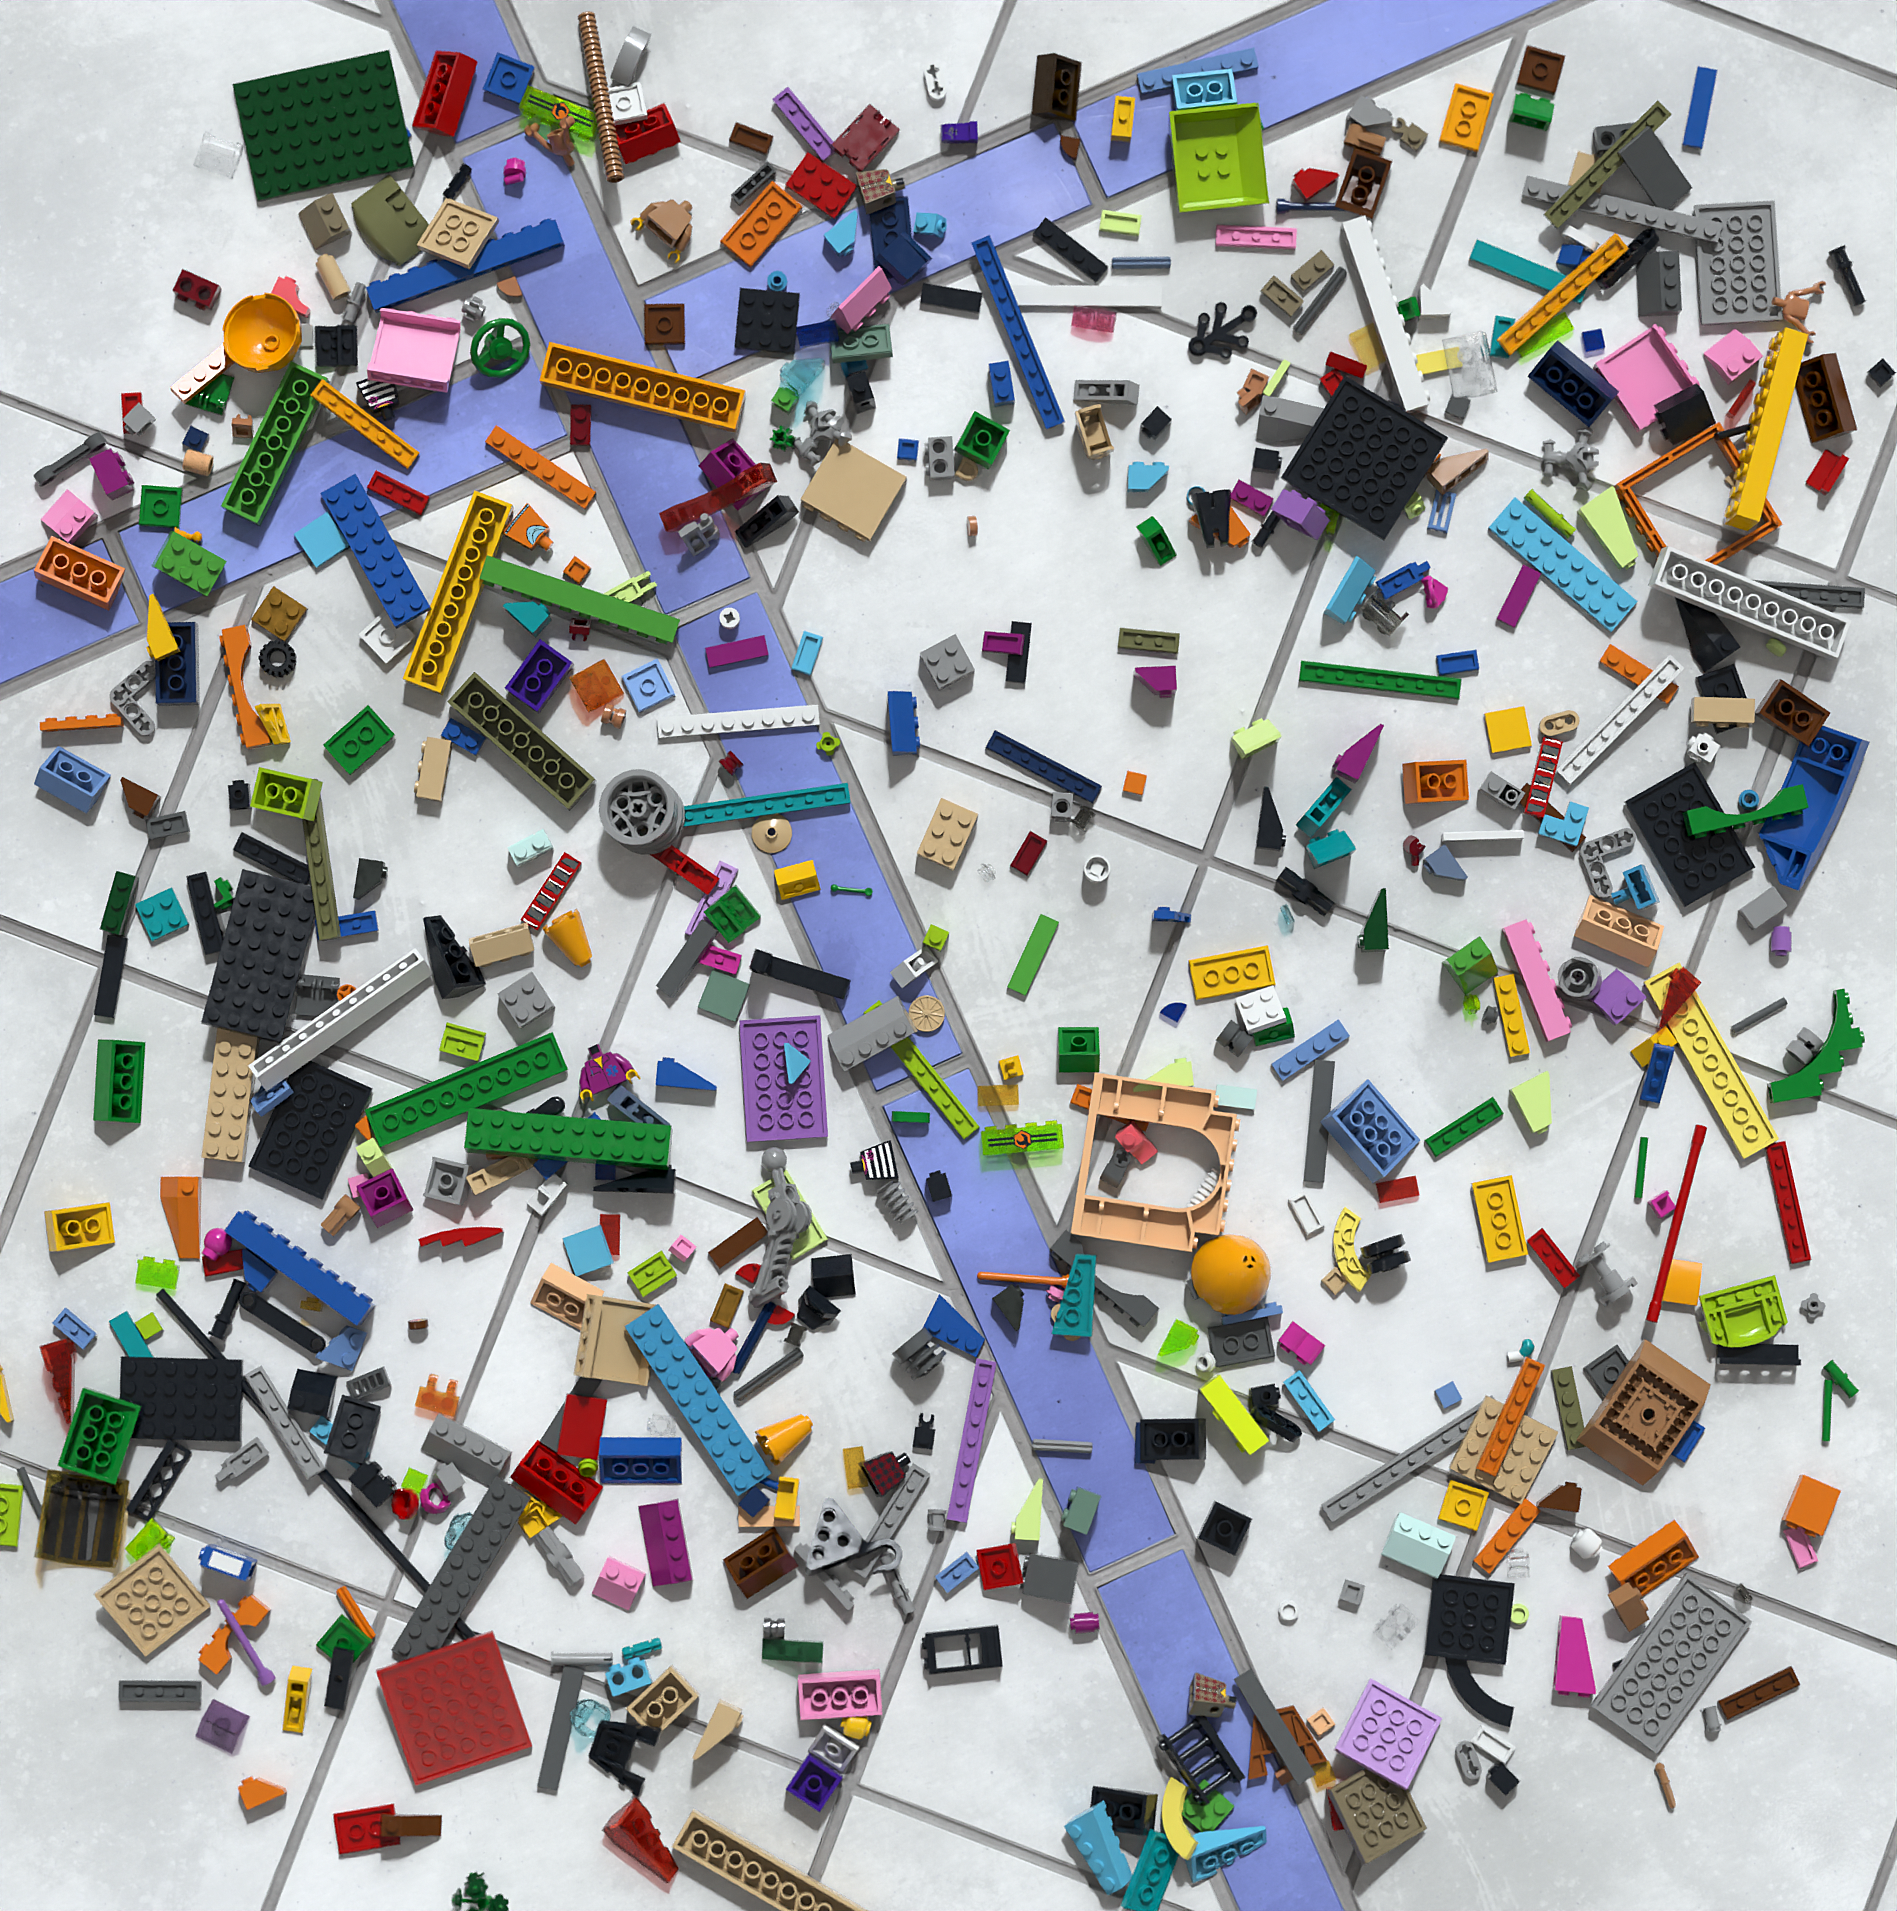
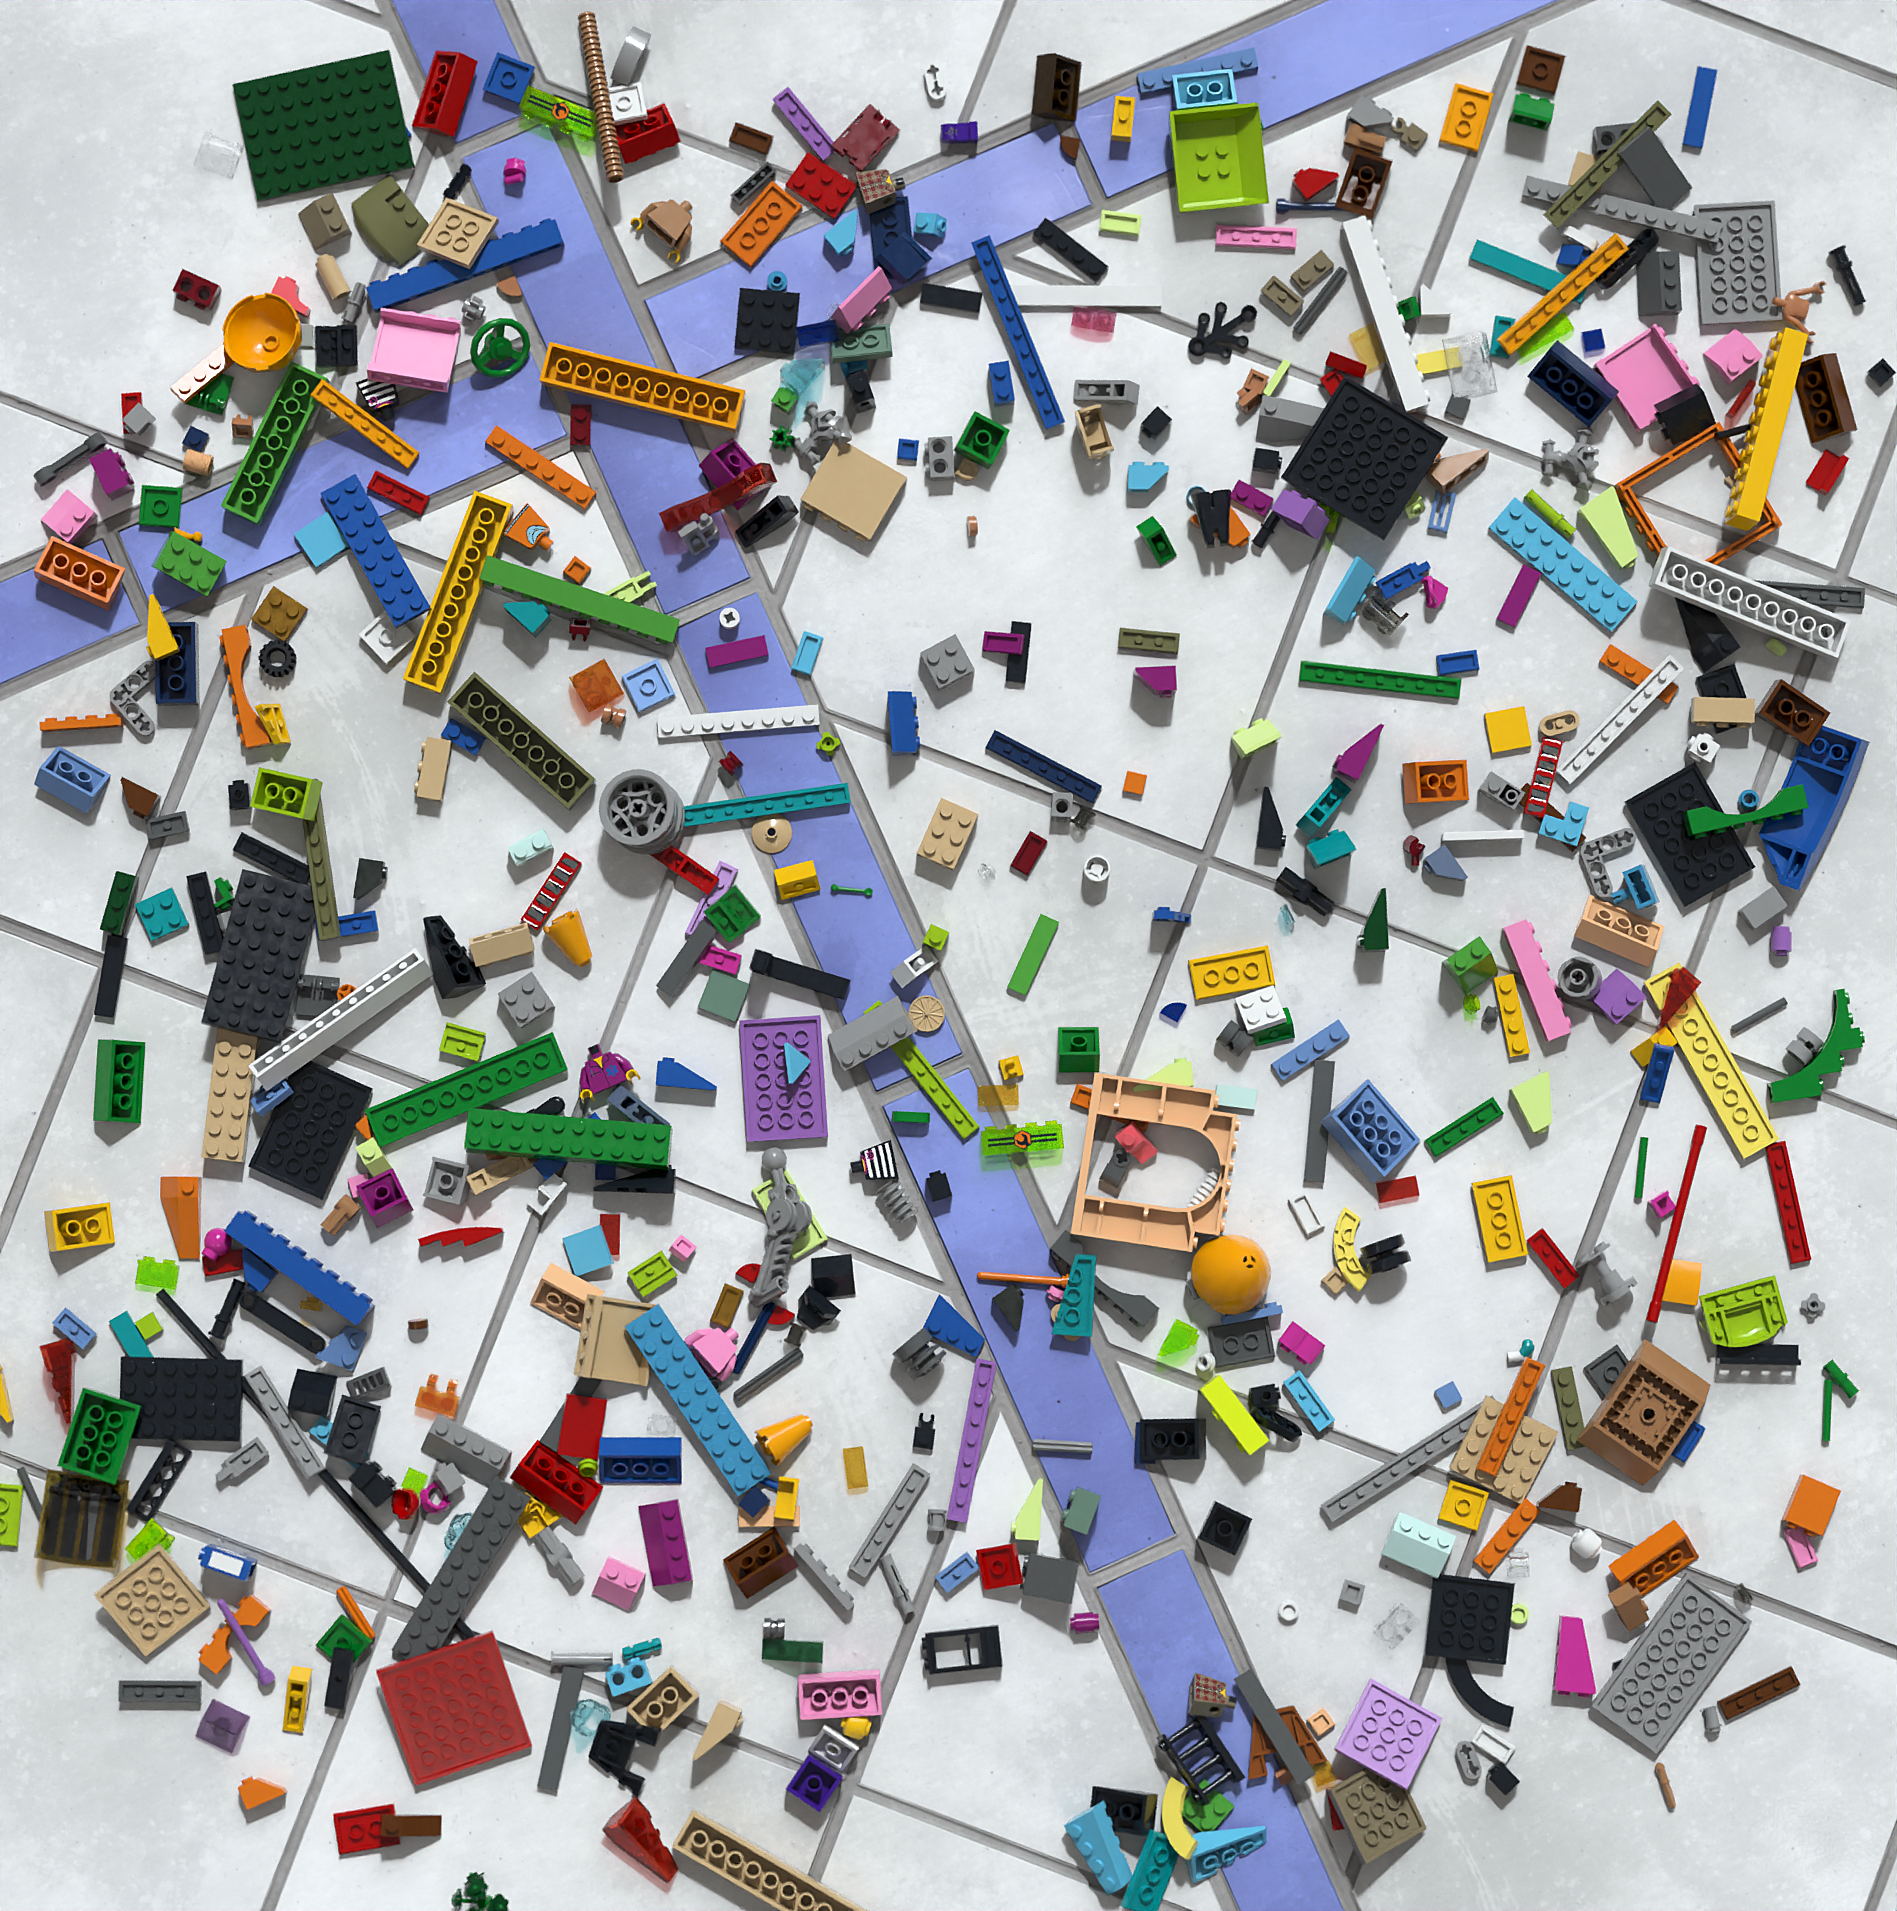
green plate [323,705,396,776] -> none
dark purple brick [505,639,574,714] -> none
nougat piece [524,116,575,167] -> none
reddish brown tile [644,303,685,345] -> none
reddish brown tile [708,1217,768,1269] -> none
piece [804,1498,902,1576] -> none
black torso [858,1451,911,1497] -> none
sand blue axle [1112,257,1171,269] -> none

